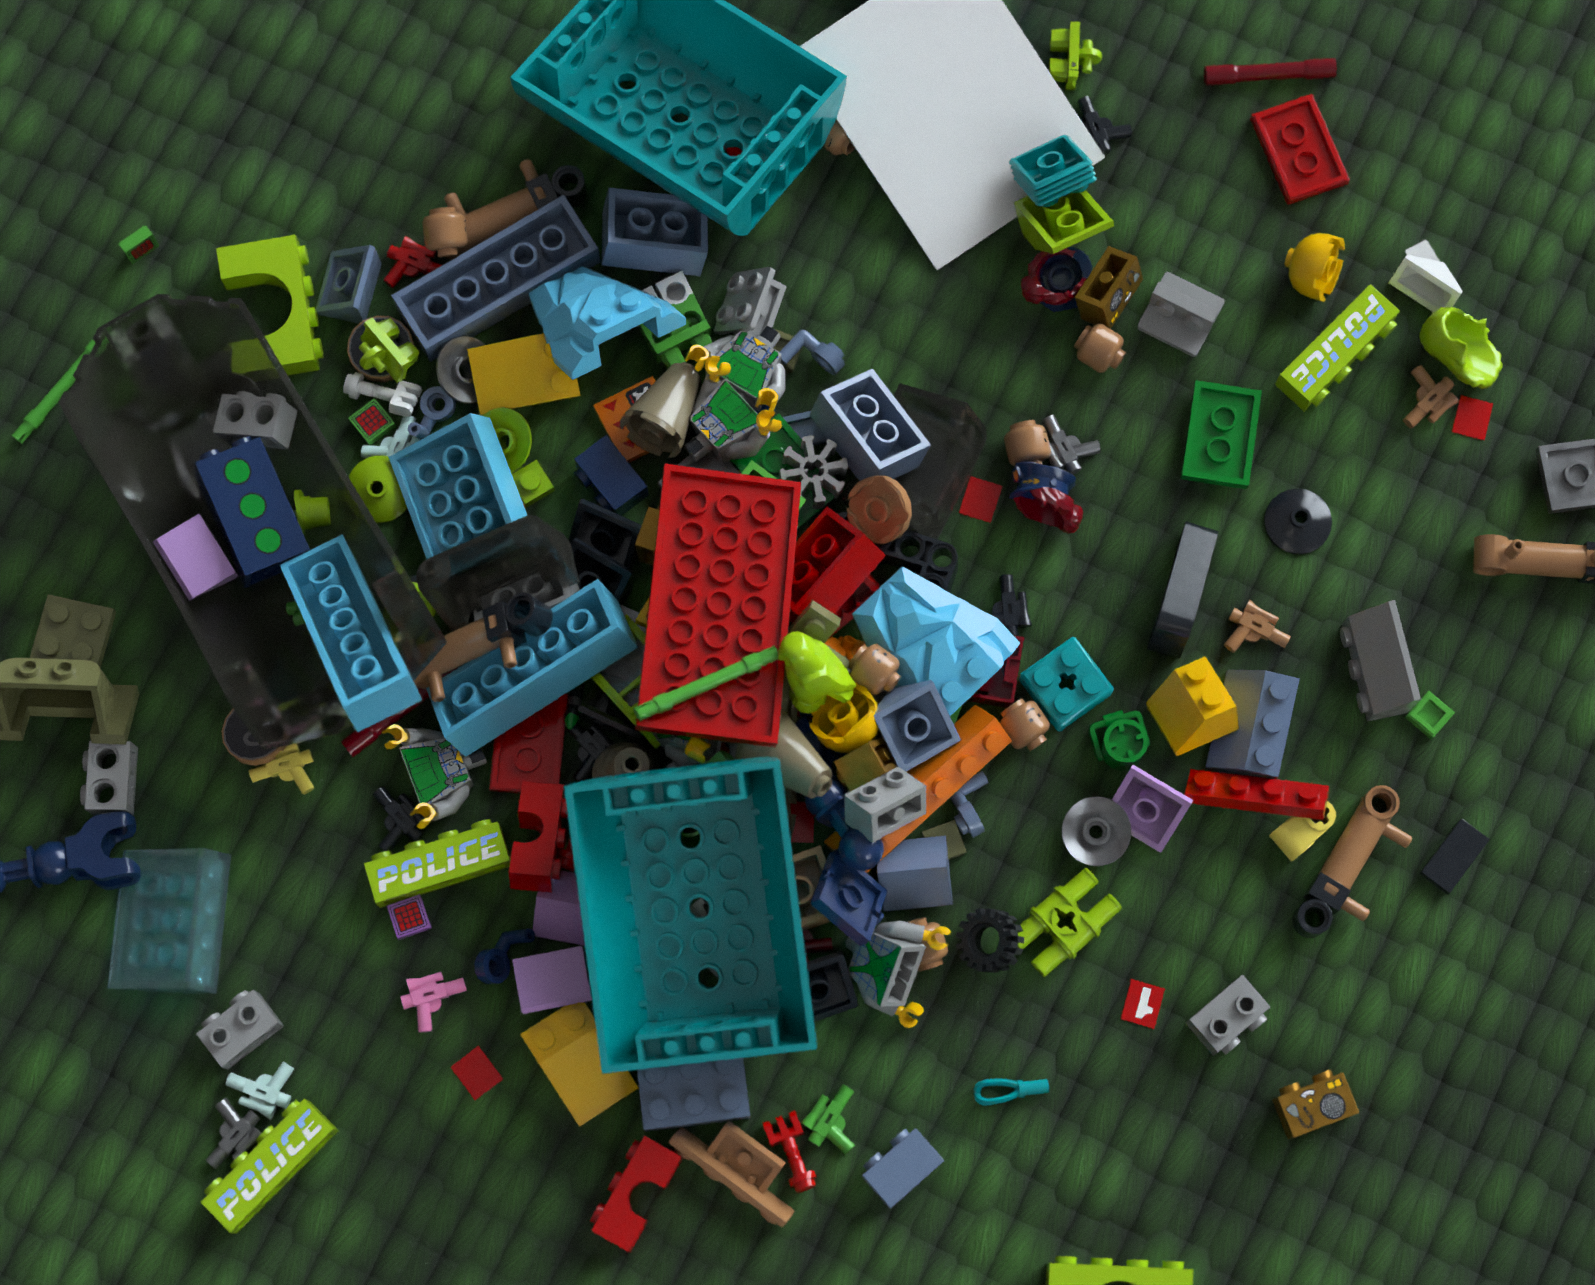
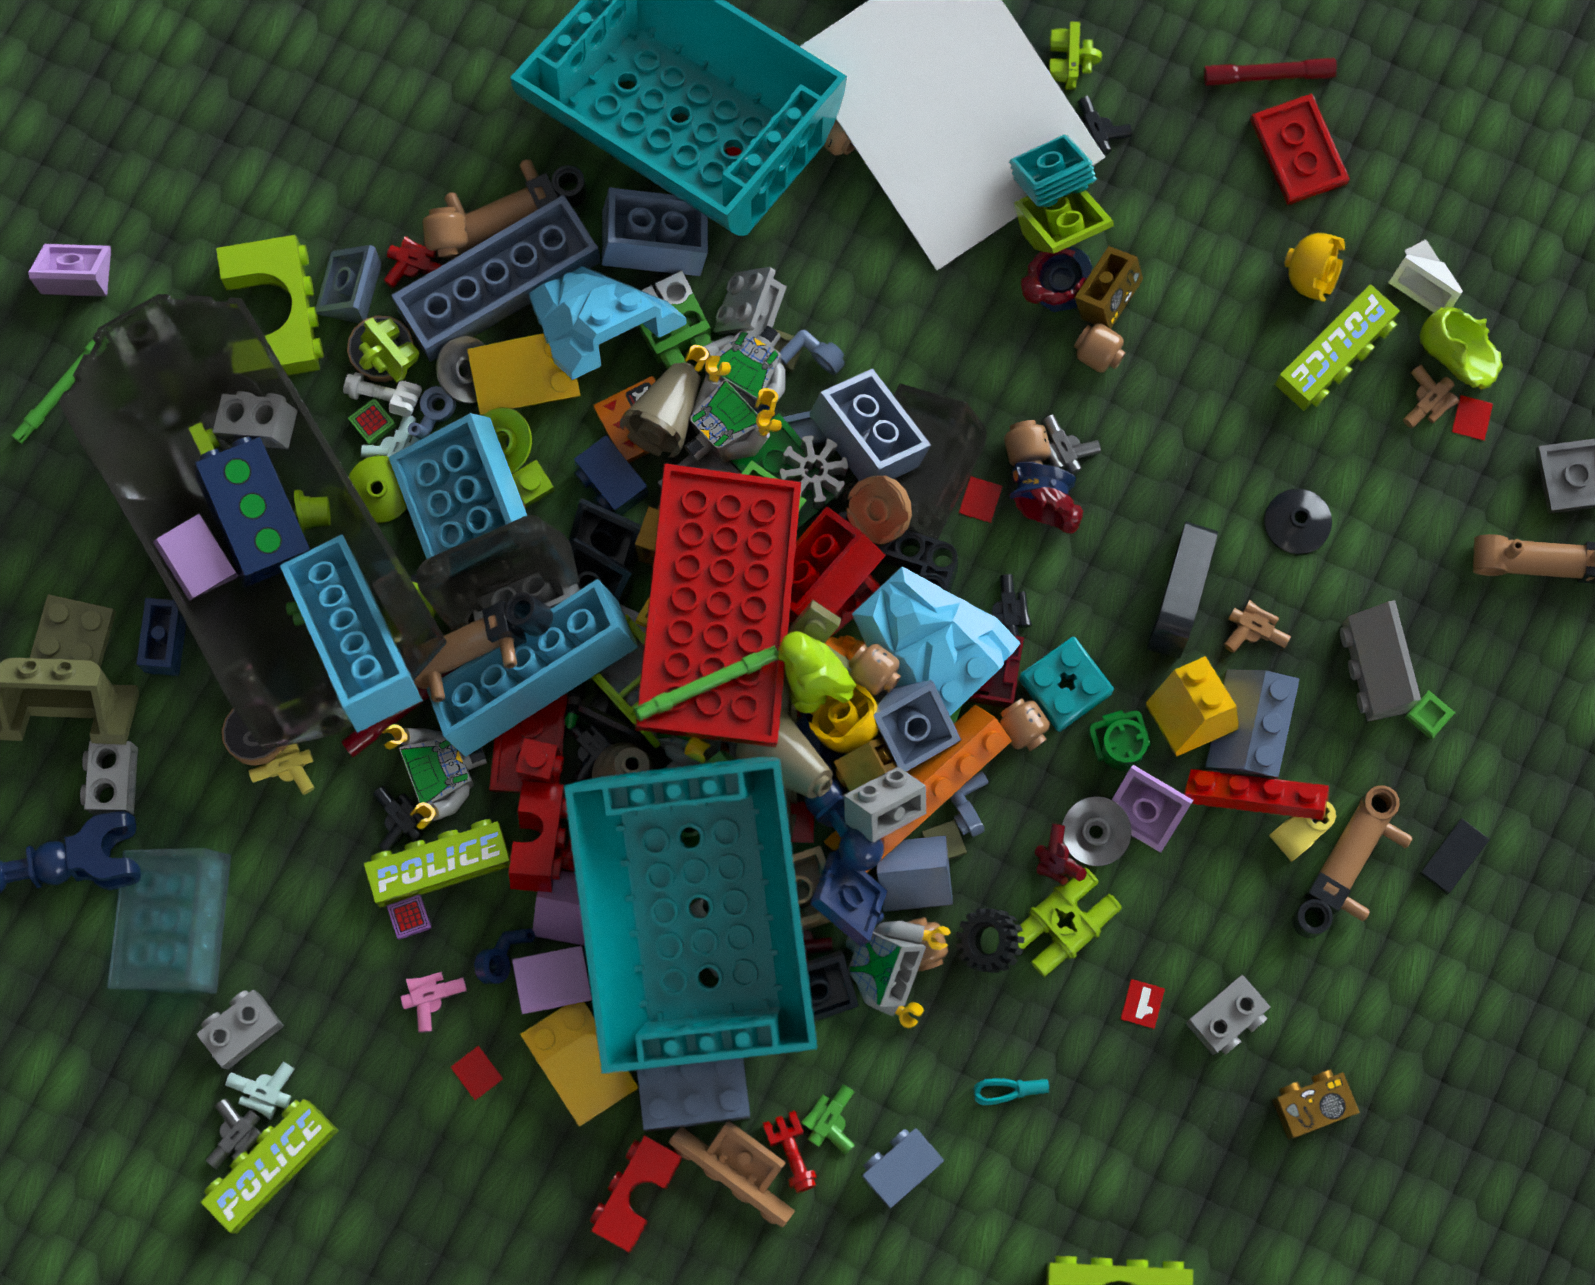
bright green tile [119,226,159,264] -> none
light grey bracket [1137,272,1225,357] -> none
green plate [1180,380,1262,490] -> none
none -> lavender slope [29,244,111,296]
none -> dark blue brick [136,598,188,676]
none -> lime plate [188,423,220,455]
none -> red brick [516,738,564,784]
none -> dark red piece [1035,823,1087,885]

